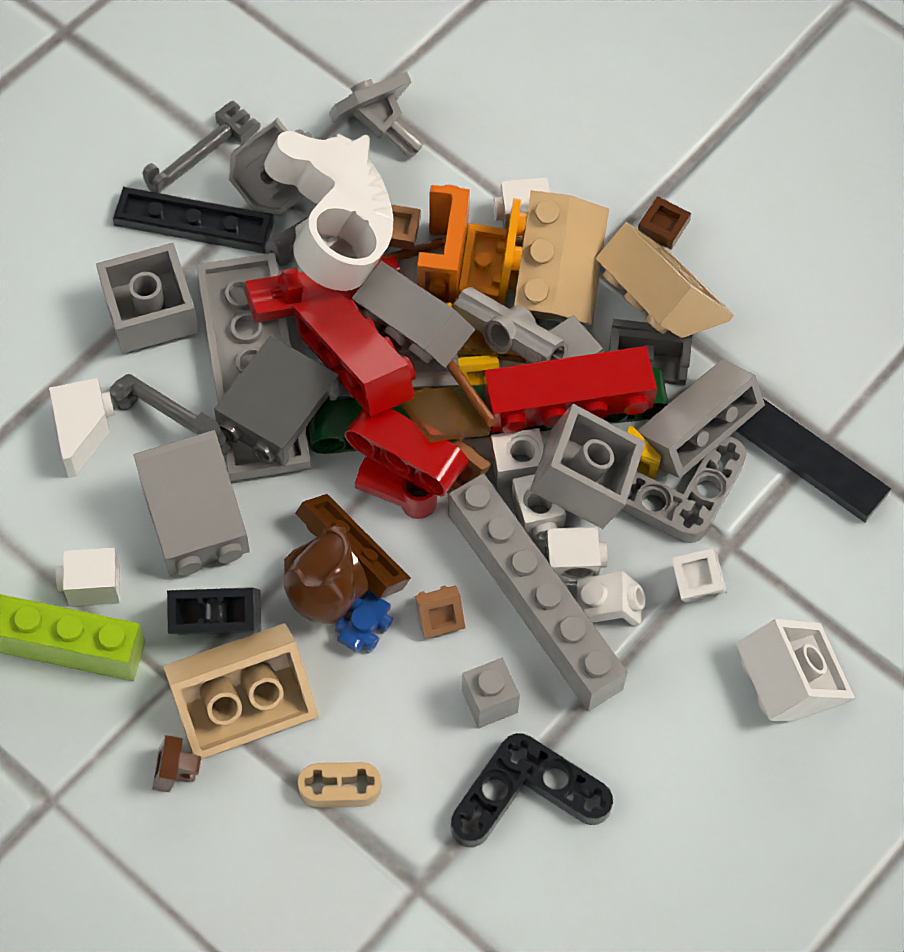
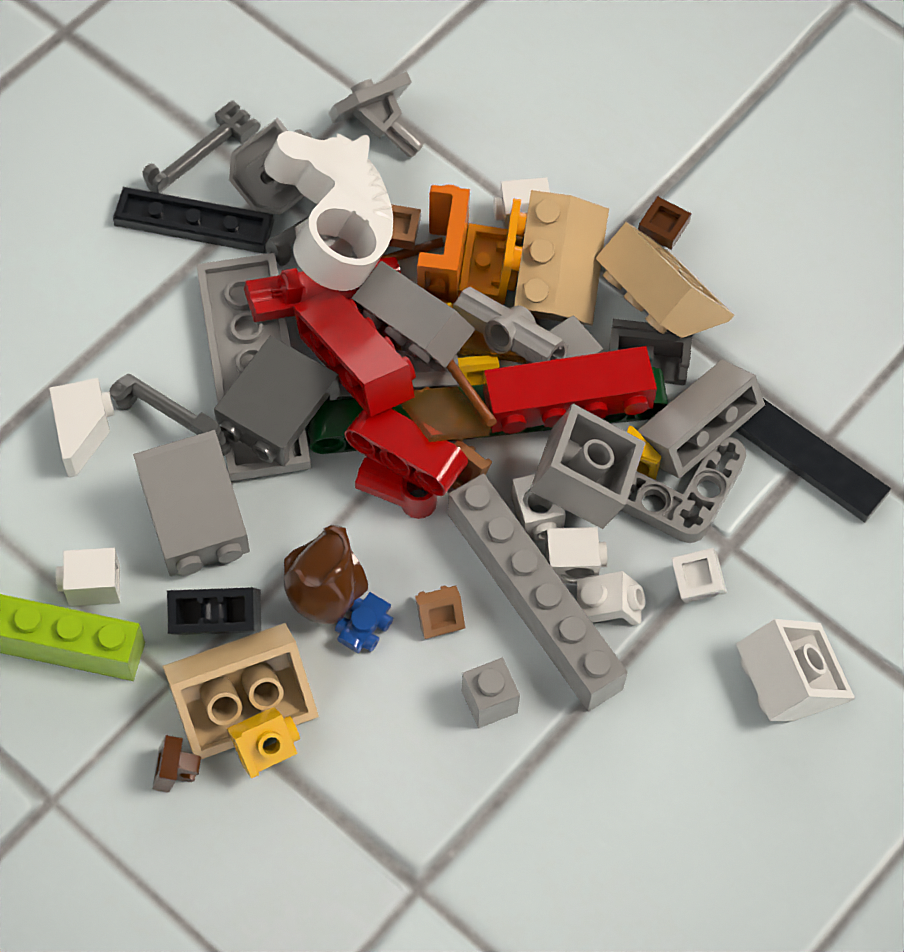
light grey brick [96,243,199,354] -> none
reddish brown plate [295,494,411,599] -> none
tan beam [298,762,382,808] -> none
black beam [451,733,613,847] -> none
white brick [490,428,547,490] -> none
none -> yellow brick [227,706,301,778]

